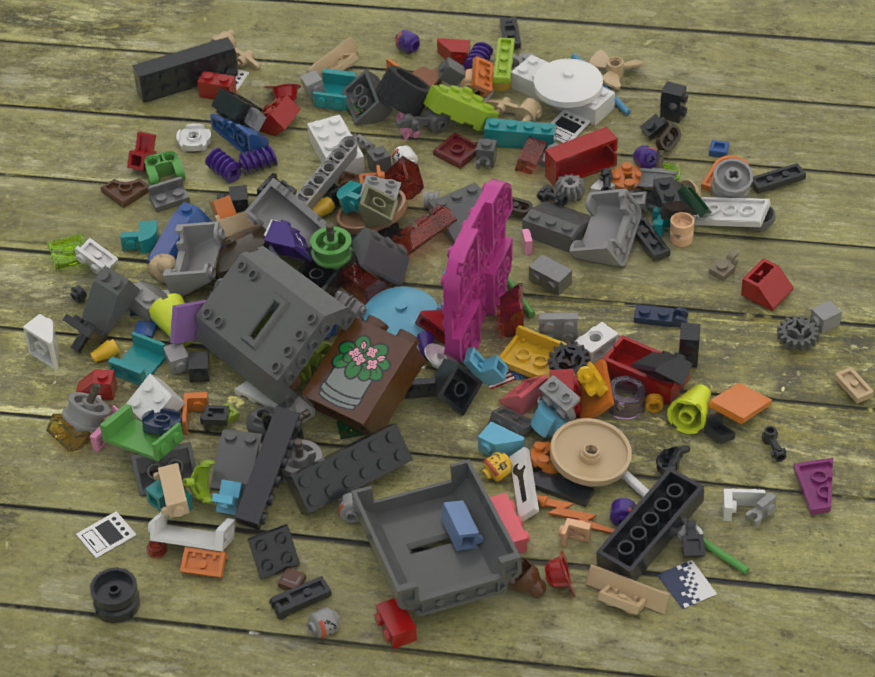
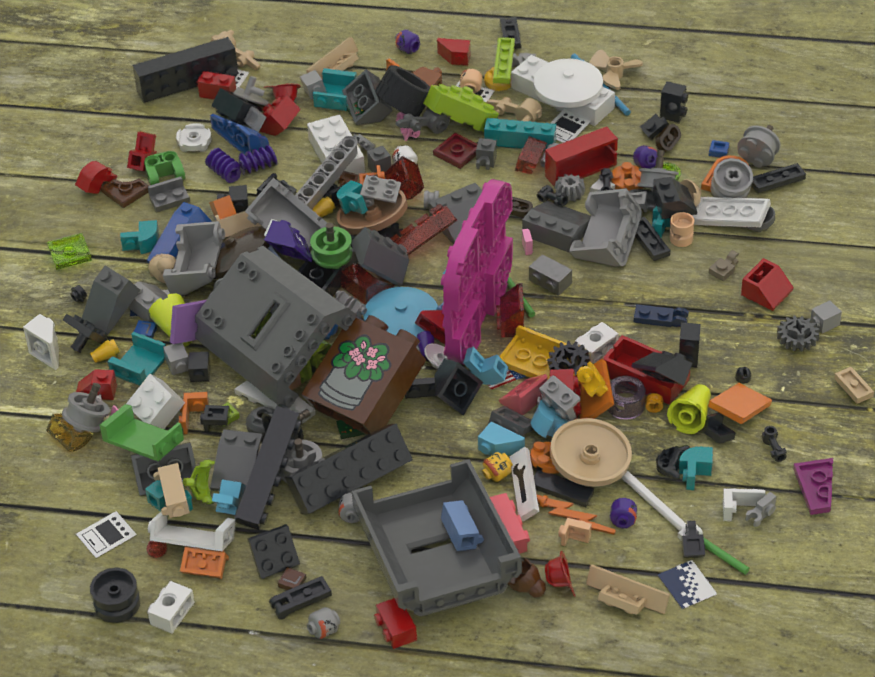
white bracket [75,238,118,274] -> none
bright pink tile [90,427,107,452] -> none
dark blue plate [142,408,182,436] -> none
olive slope [358,184,398,228] -> none
dark grey brick [438,57,466,86] -> none
dark purple piece [463,42,493,70] -> none
orange bracket [471,56,494,98] -> none
light grey plate [539,313,578,343] -> none
black brick [596,467,704,581] -> none
dark green tile [679,185,712,218] -> none
none -> red brick [75,161,118,194]
none -> white brick [148,581,195,633]
none -> light grey shield [233,76,271,105]
none -> teal brick [679,446,713,490]
none -> black hinge [735,367,751,384]
none -> light grey wheel [737,125,781,168]

